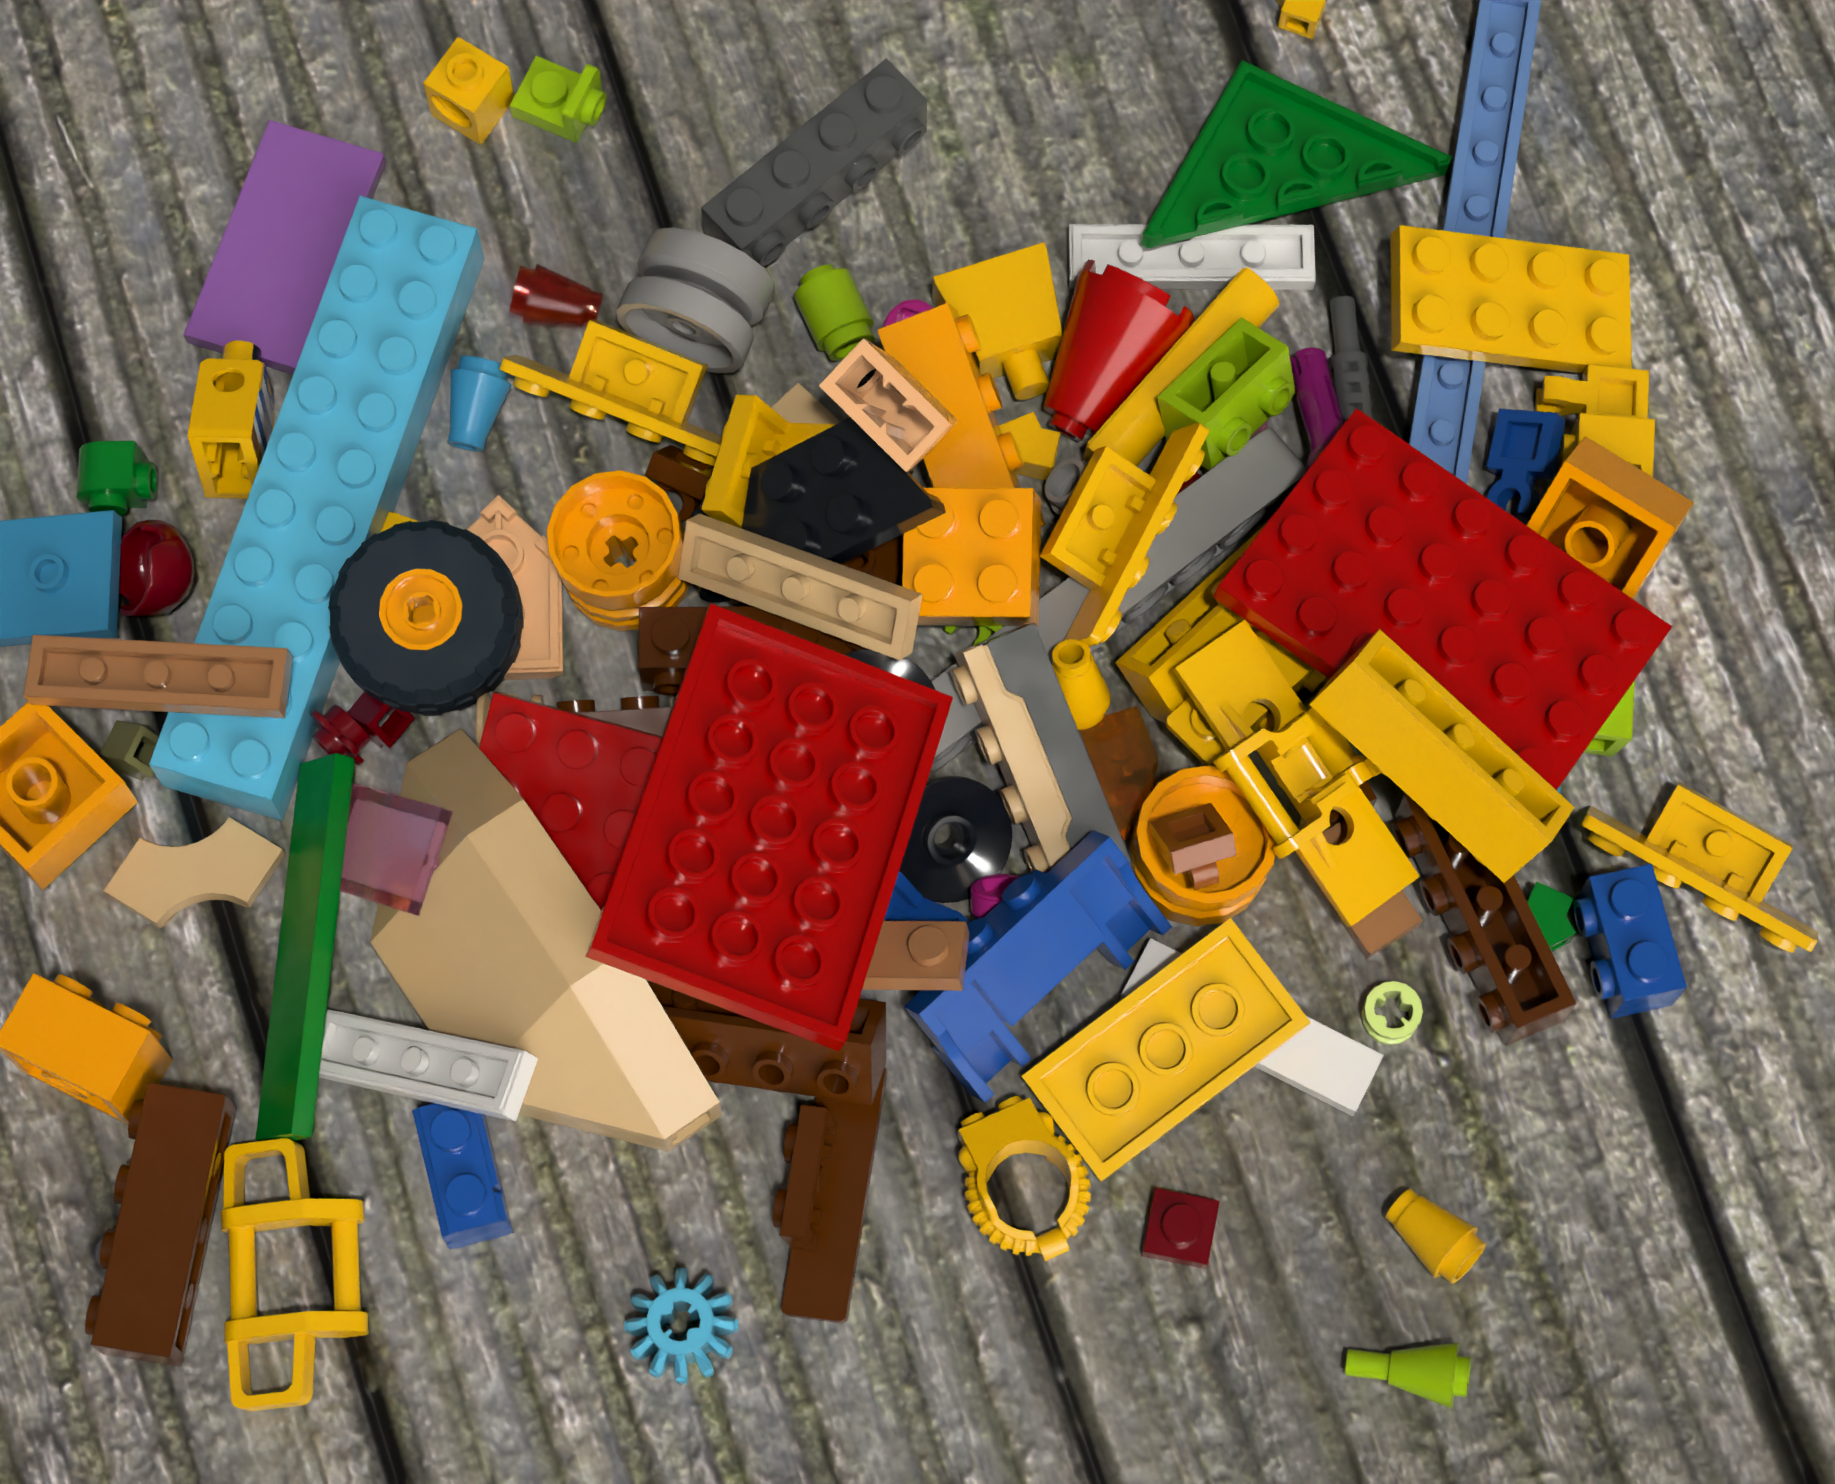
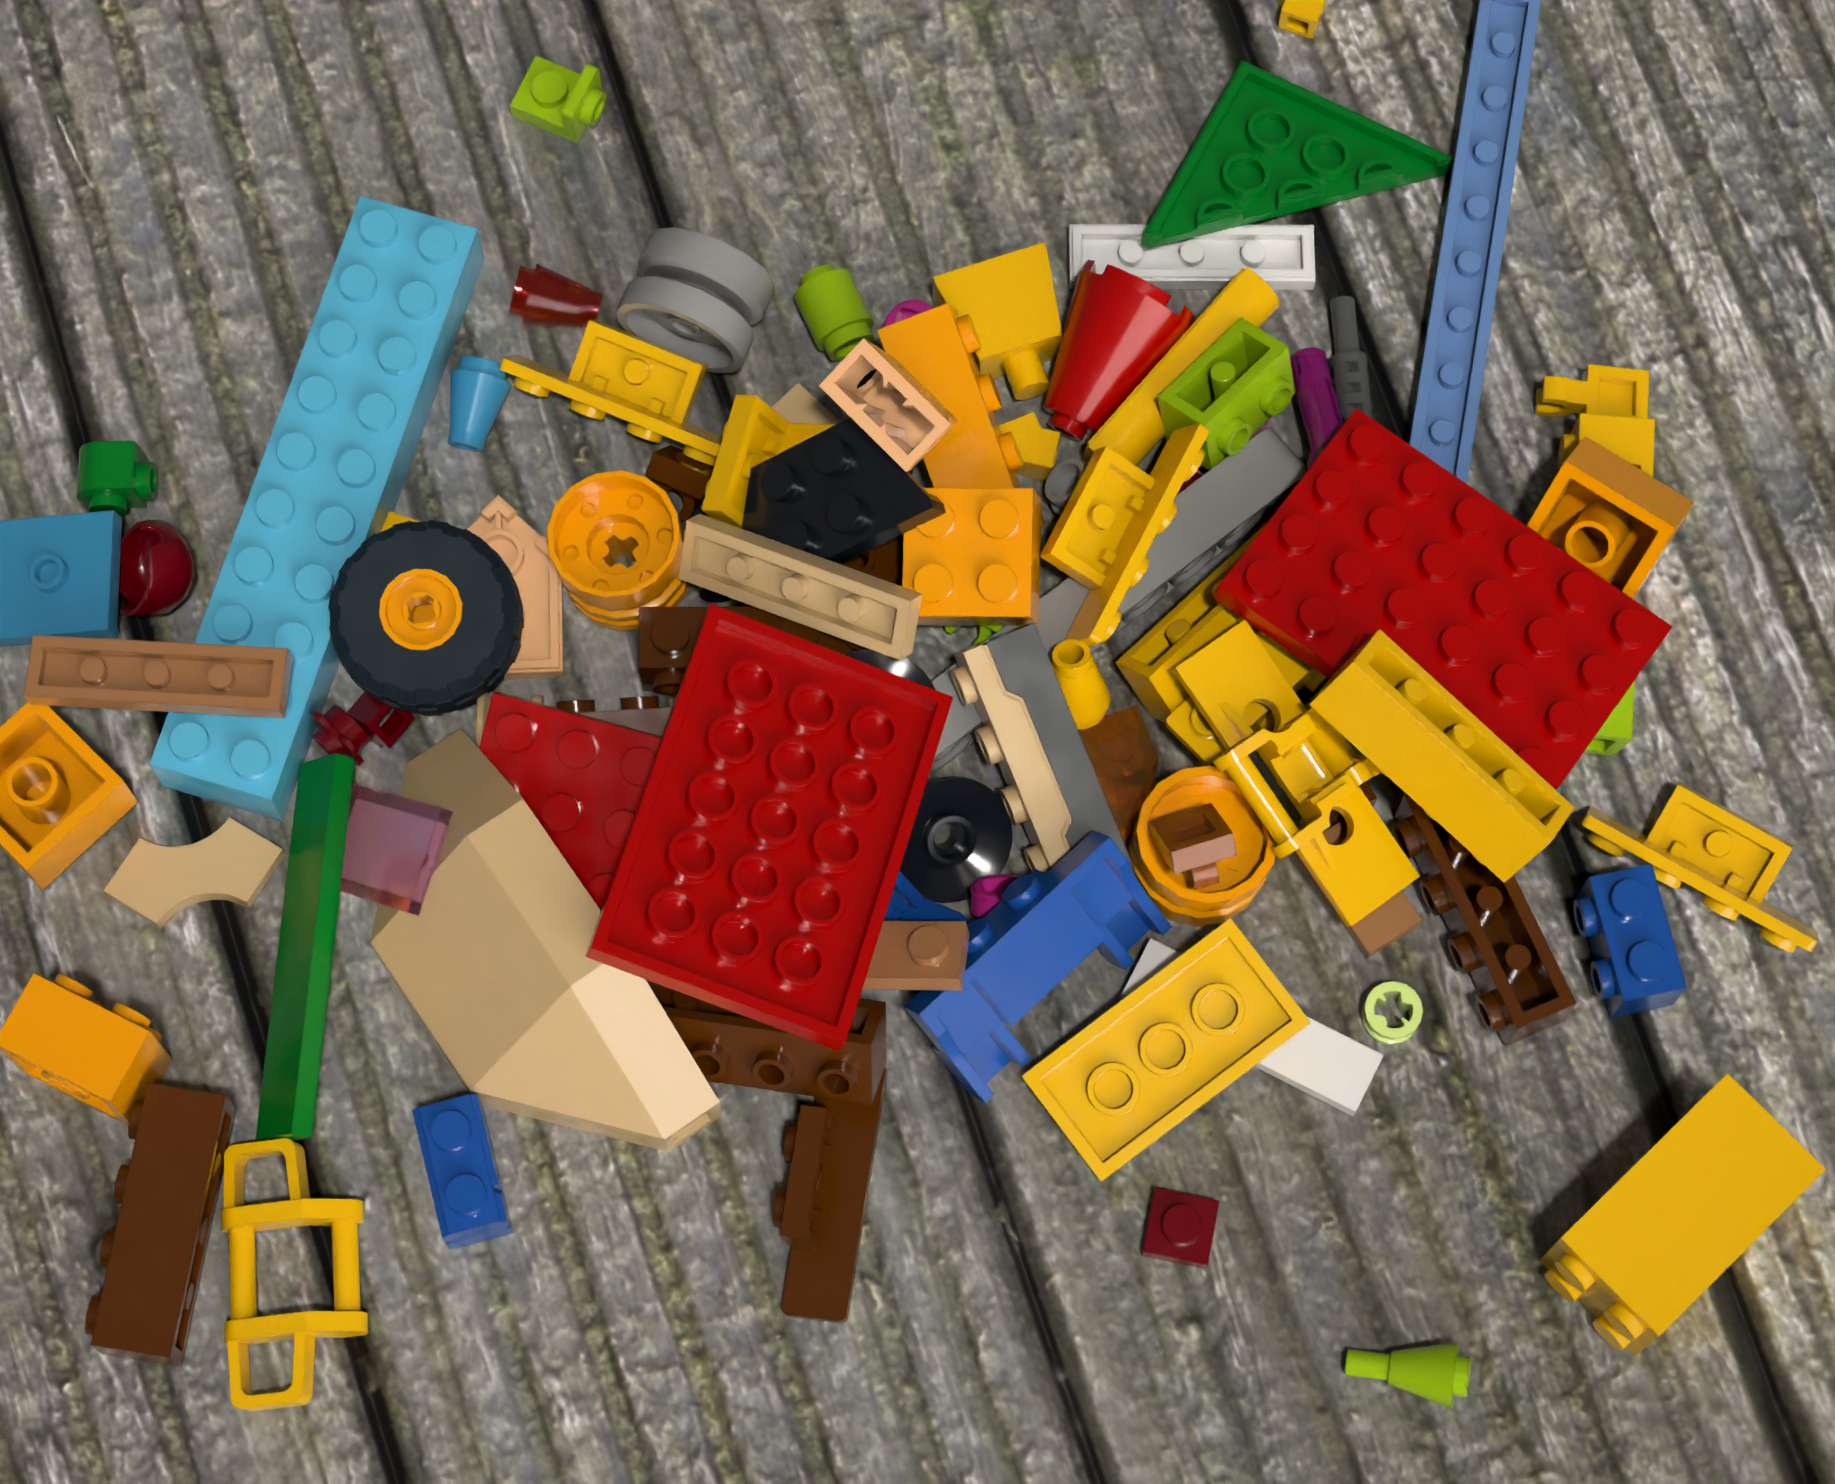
olive piece [99,720,159,781] -> none
medium lavender tile [183,120,386,375] -> none
yellow torso [187,340,275,499] -> none
white tile [319,1009,538,1122] -> none
yellow brick [423,37,514,145] -> none
medium azure gear [624,1268,739,1385] -> none
dark grey brick [701,58,927,266] -> none
yellow piece [958,1095,1091,1262] -> none
yellow cone [1385,1188,1486,1284] -> none
yellow plate [1391,225,1632,373] -> none
blue plate [1486,409,1565,520] -> none
green piece [1526,881,1576,952] -> none
none -> yellow brick [1539,1073,1826,1356]

